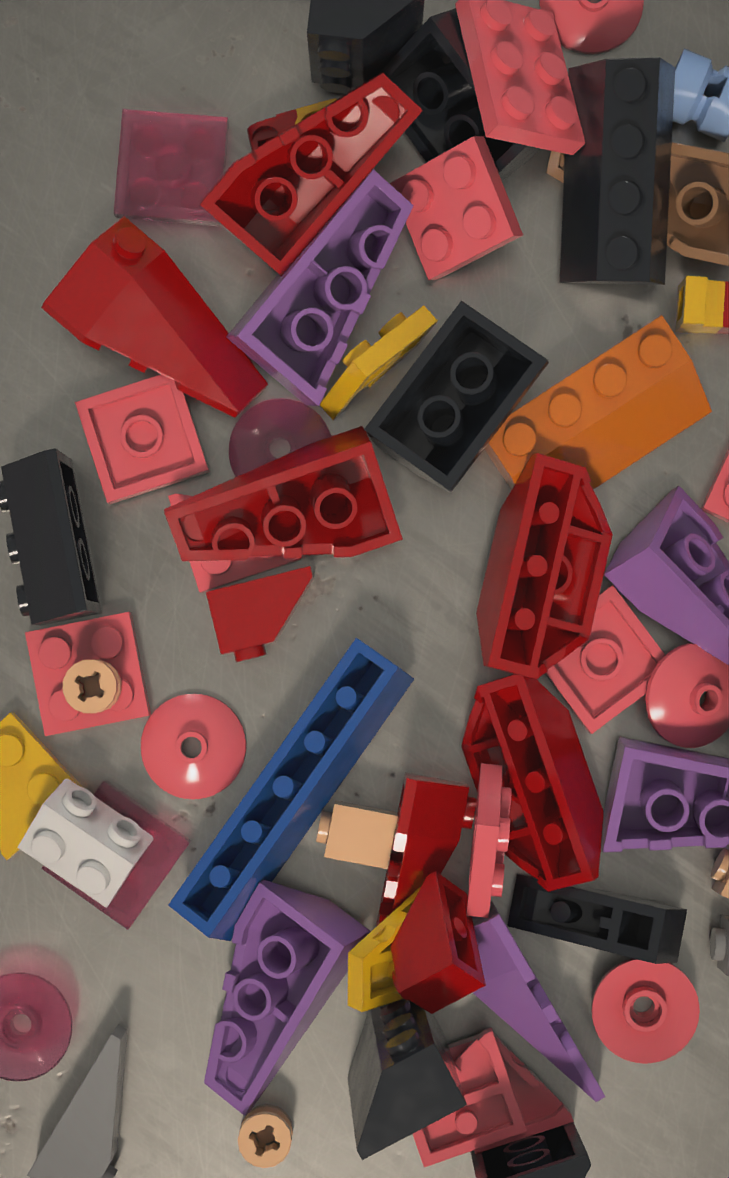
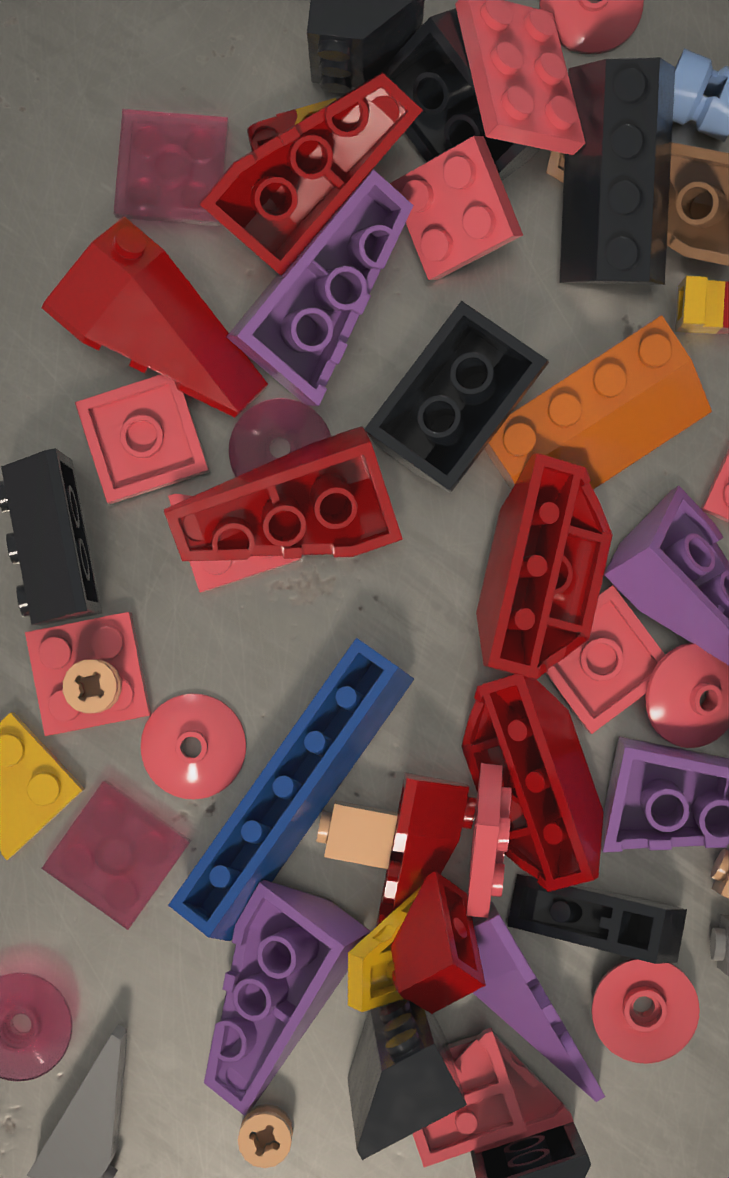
white bracket [17,779,153,908] -> none
red slope [206,566,314,662] -> none
yellow wing [320,305,438,420] -> none

